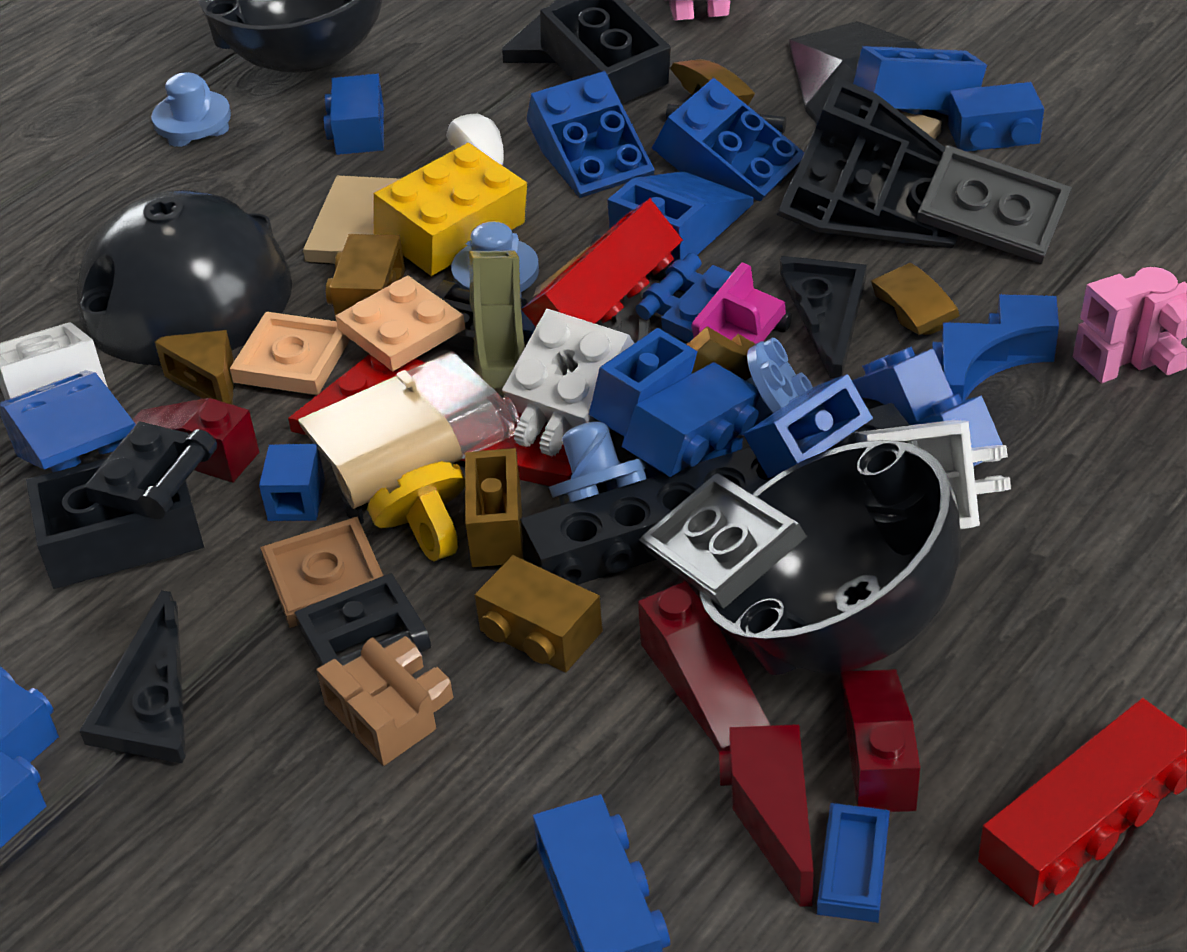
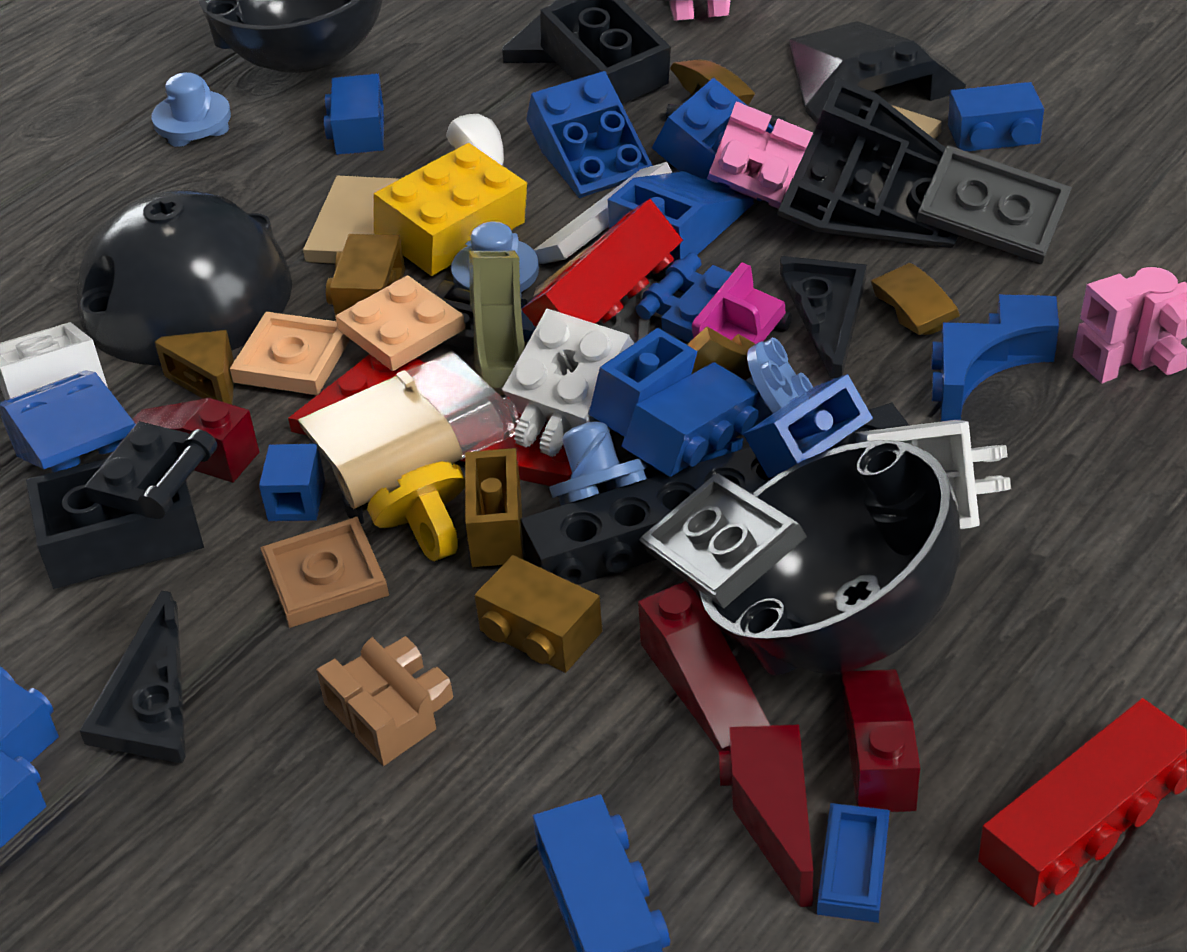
black plate [294,573,431,667] -> none
arch [852,346,1003,467] -> none
blue brick [853,46,987,115] -> none
none -> white tile [534,162,672,264]
none -> bright pink hips [707,101,813,209]

